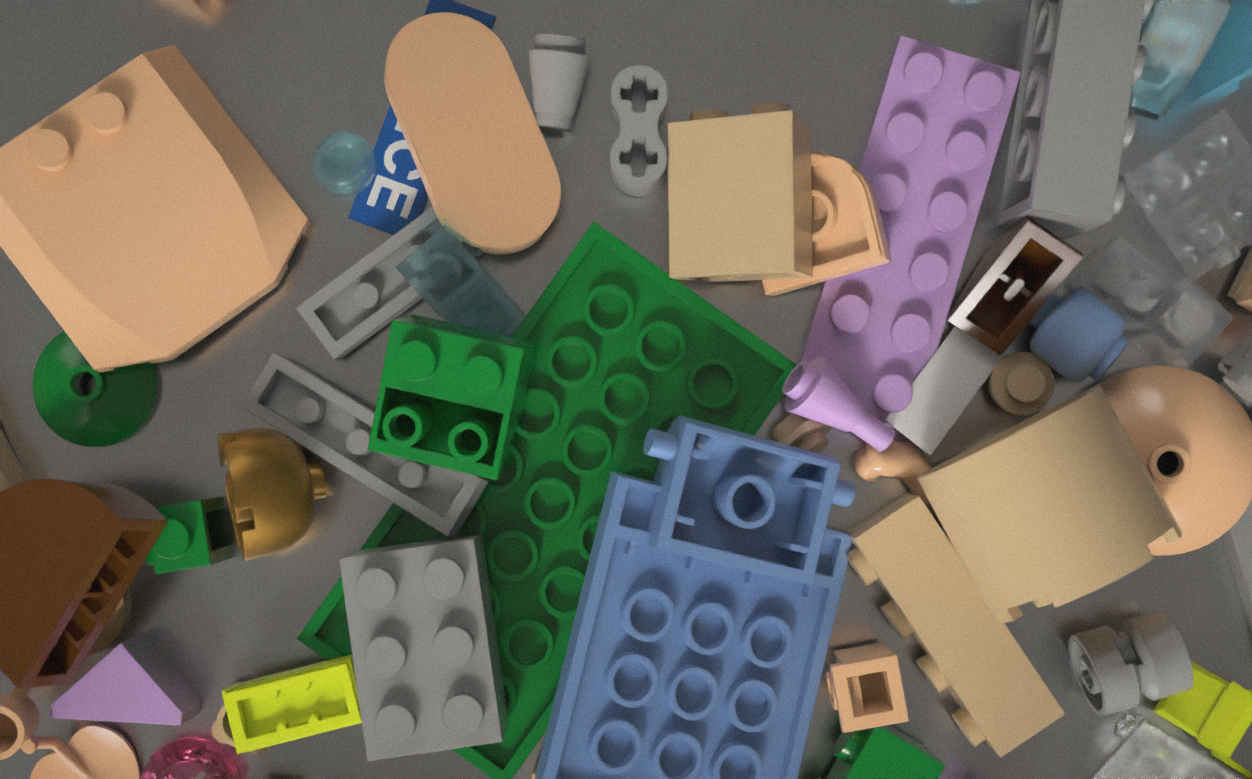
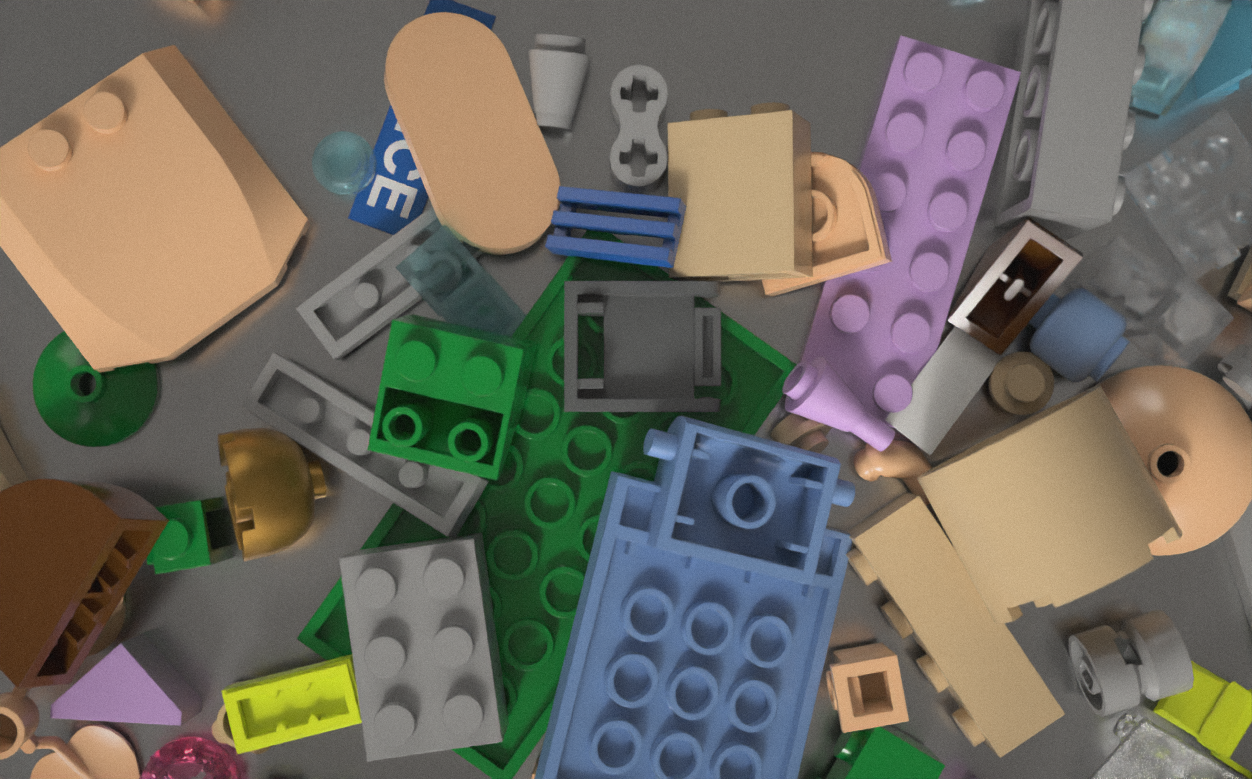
none -> blue tile [545,186,686,268]
none -> dark grey container [564,281,721,412]

